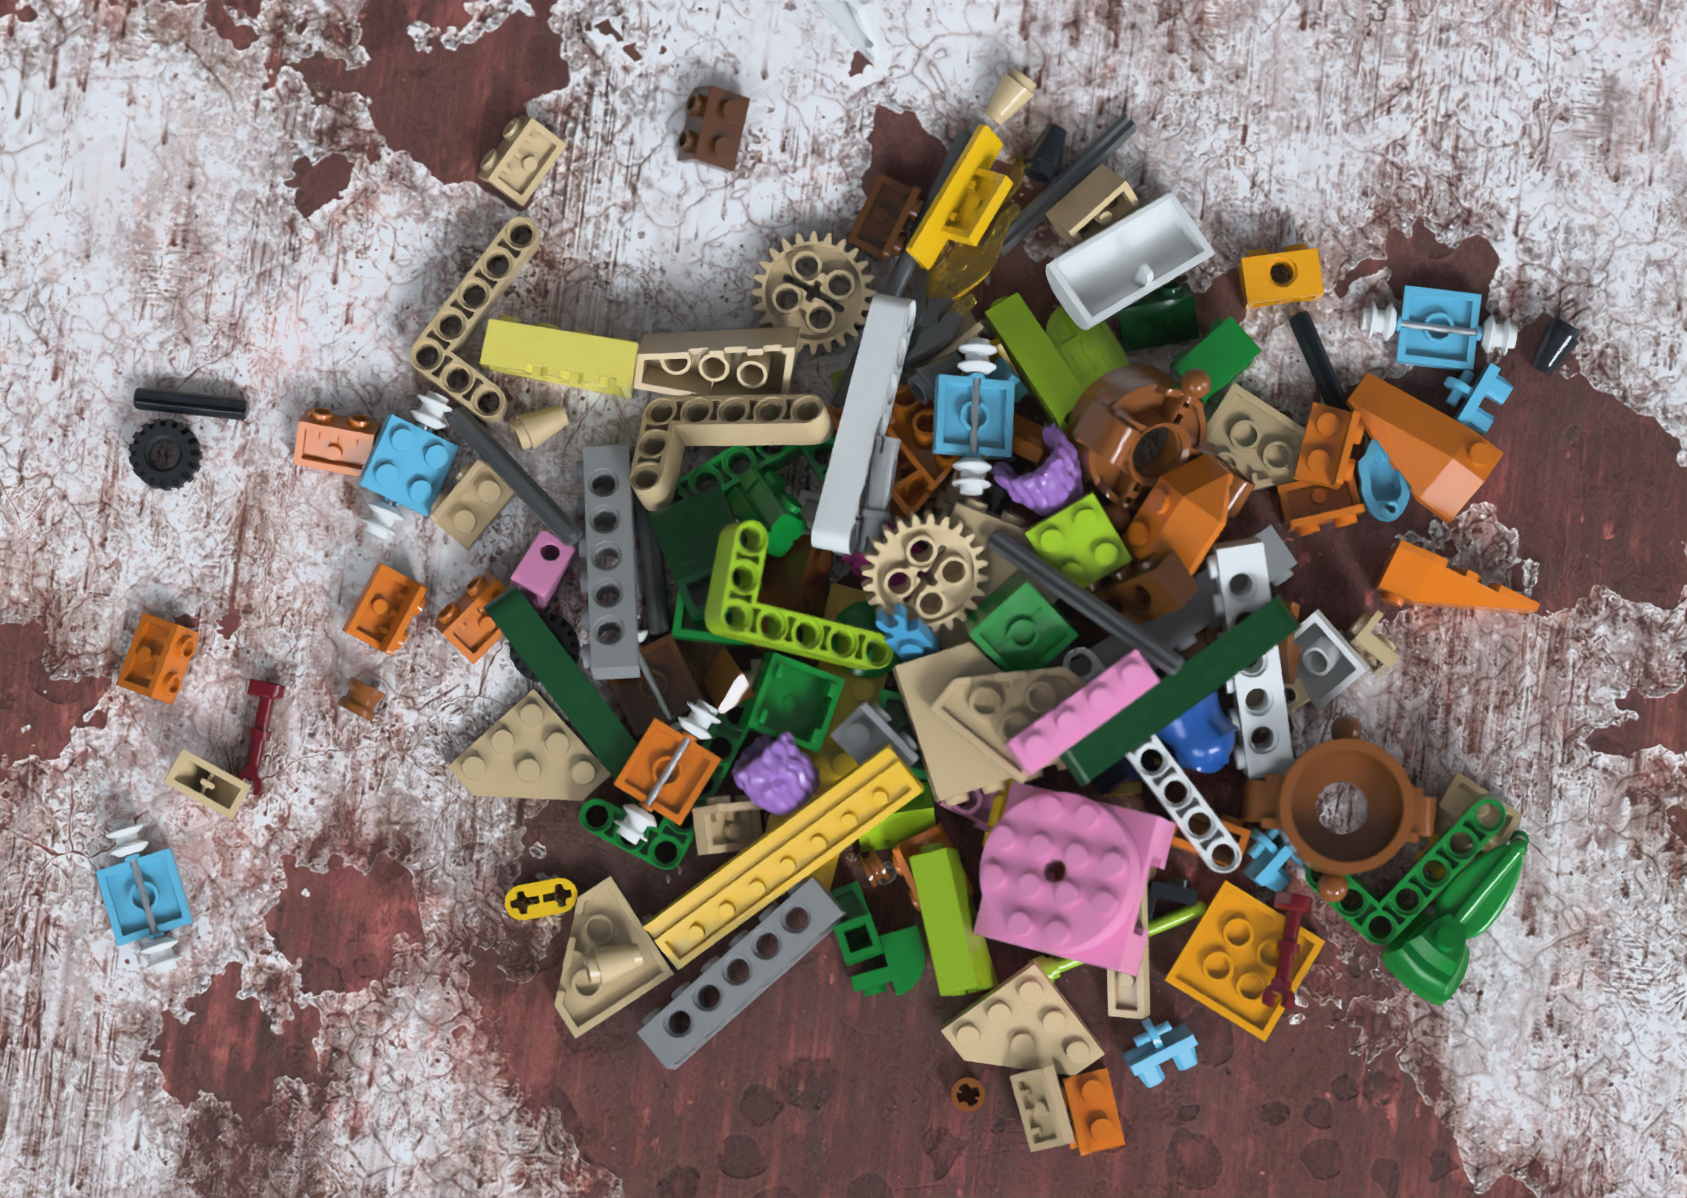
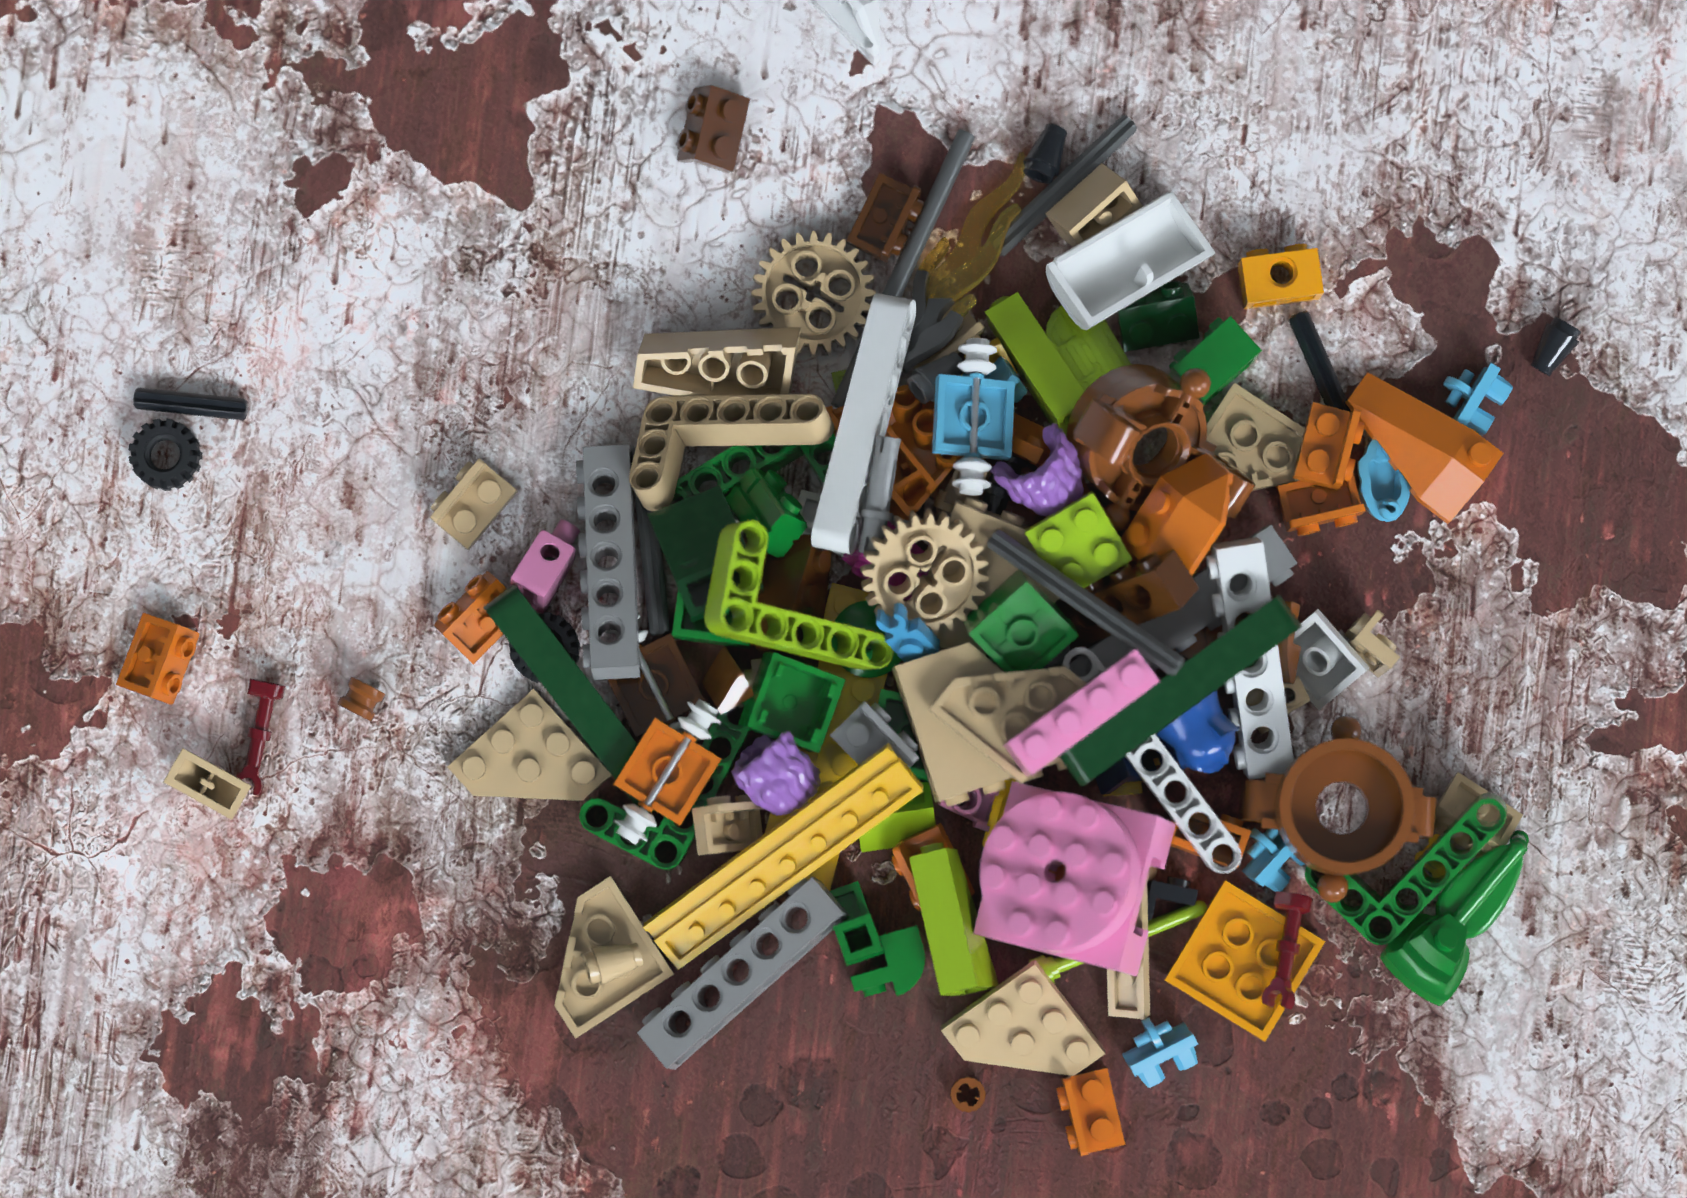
medium azure plate [95,819,195,975] -> none
bracket [293,407,381,476] -> none
orange bracket [342,562,427,656] -> none
medium azure plate [356,390,459,540] -> none
tan beam [410,216,541,423] -> none
dark grey axle [447,406,583,547] -> none
tan bracket [478,115,567,206] -> none
light yellow wedge [479,315,640,399] -> none
yellow beam [505,878,579,920] -> none
tan cone [509,404,569,451] -> none
dark orange bush [857,848,890,888] -> none
yellow bracket [906,123,1013,270] -> none
tan cone [984,67,1037,126] -> none
tan bracket [1010,1065,1075,1152] -> none
medium azure plate [1360,285,1517,372] -> none
orange wedge [1374,540,1540,614] -> none

